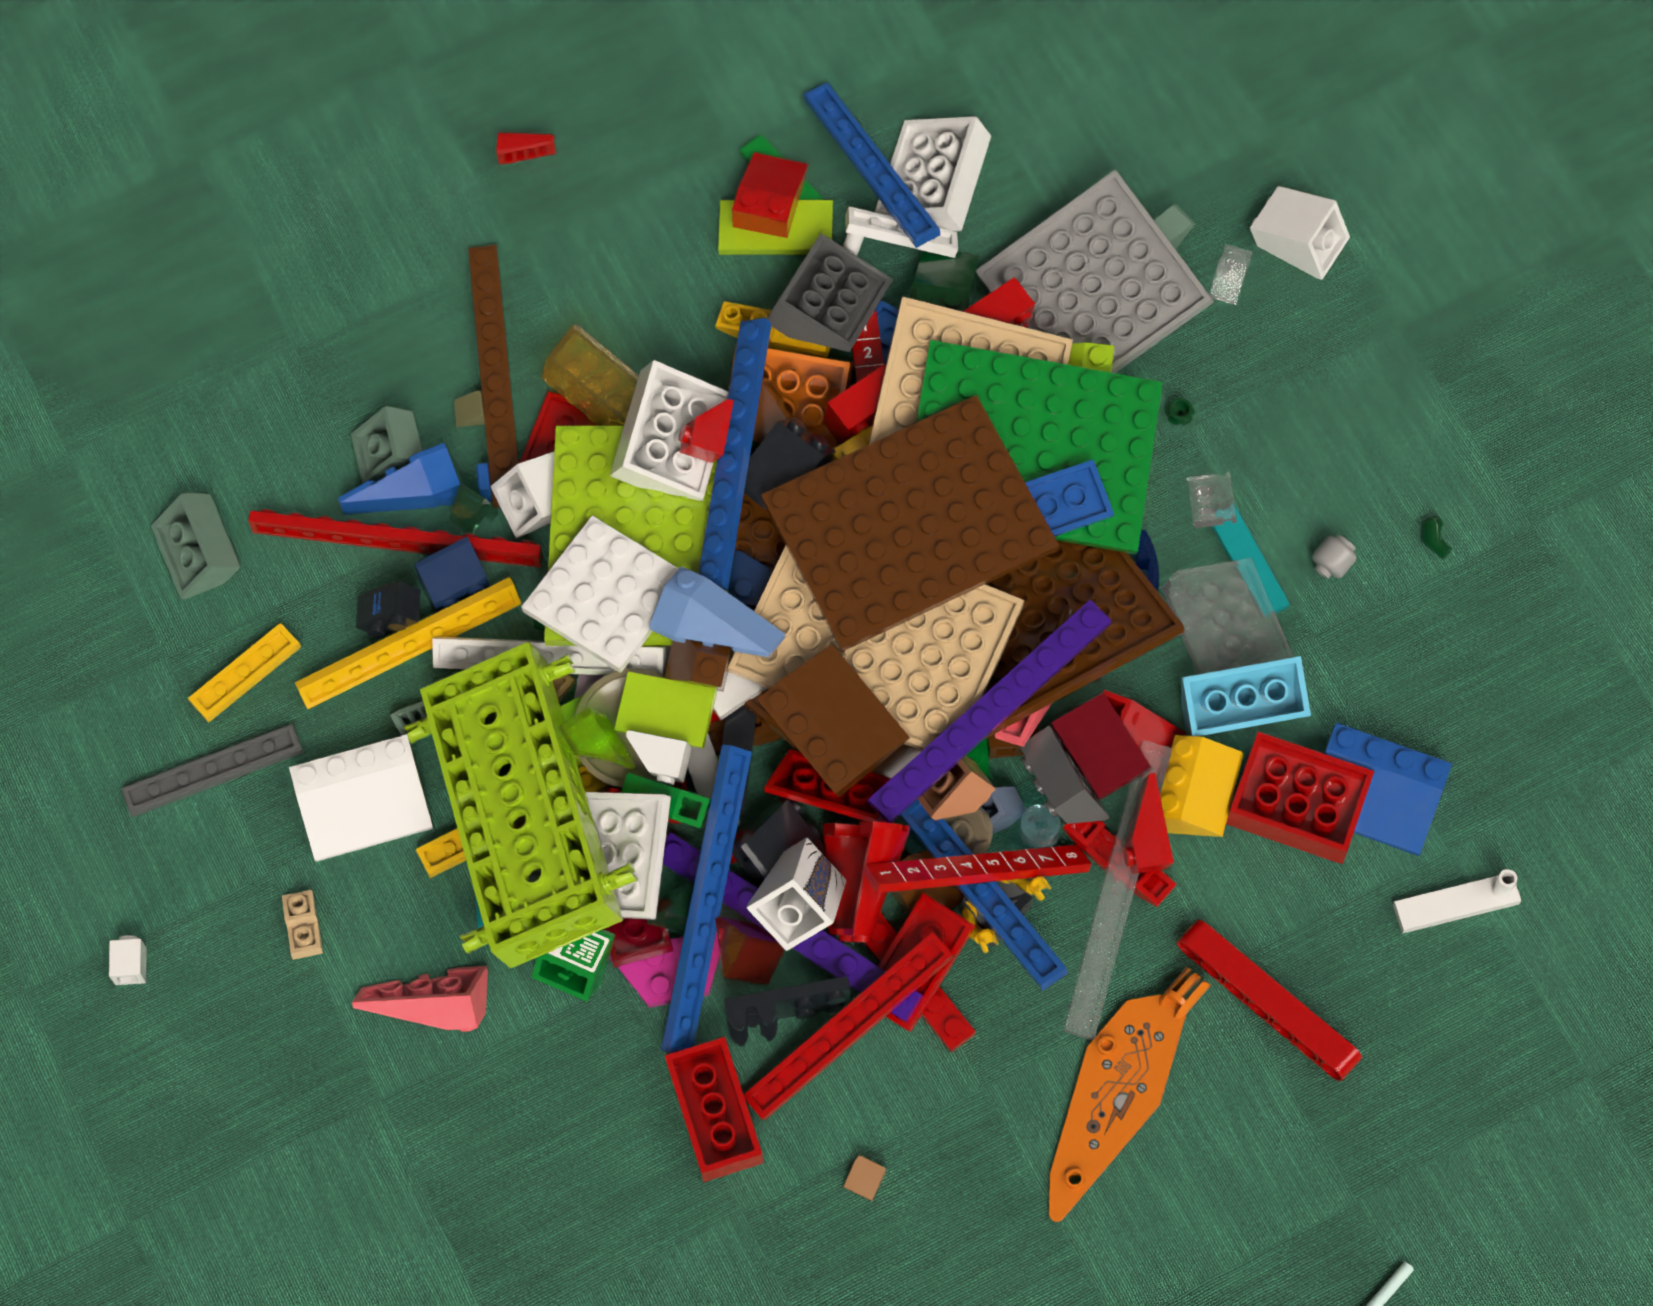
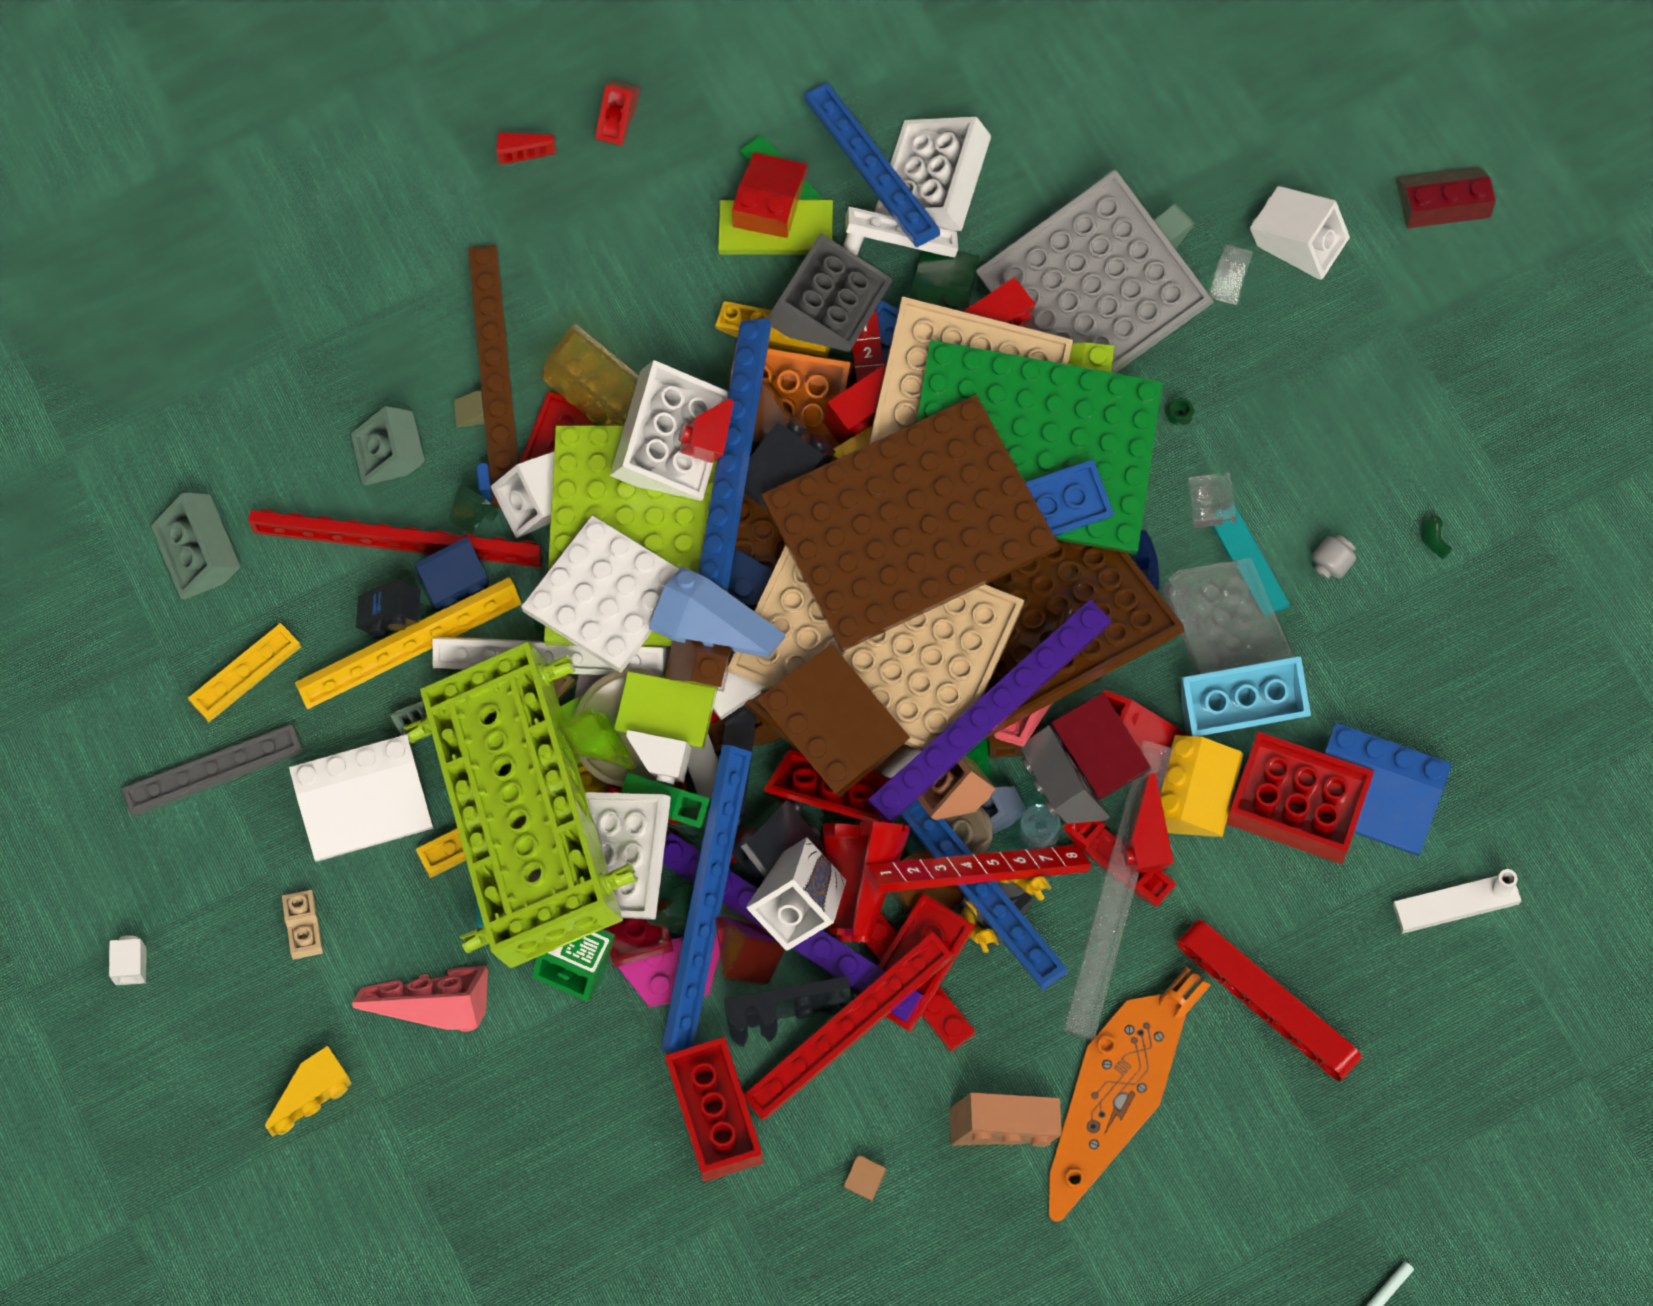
blue wedge [338,443,464,515] -> none
none -> yellow slope [265,1046,352,1137]
none -> red arch [595,80,640,146]
none -> nougat wedge [949,1093,1062,1147]
none -> dark red slope [1396,166,1496,229]

